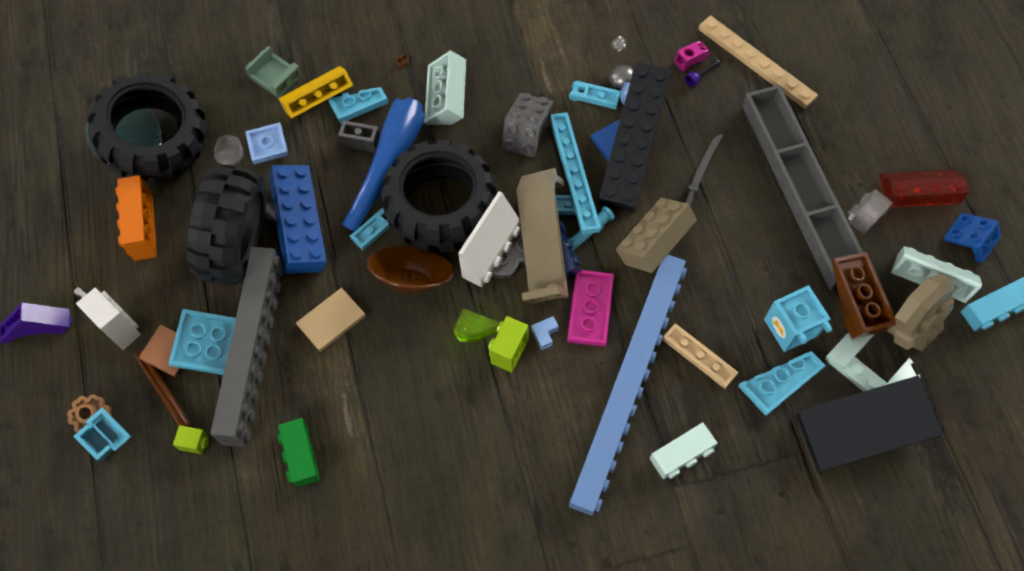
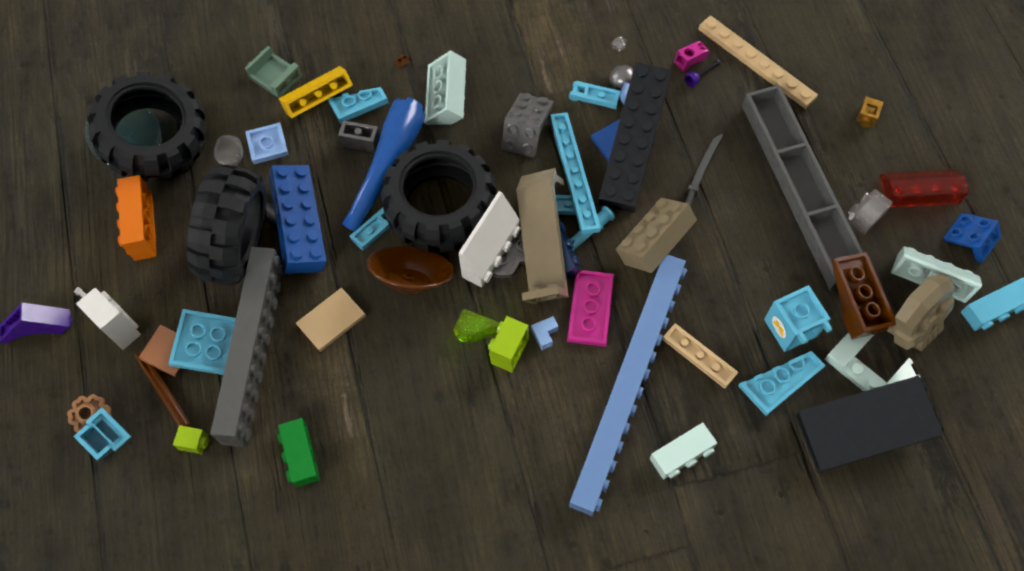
none -> pearl gold brick [856,97,884,127]

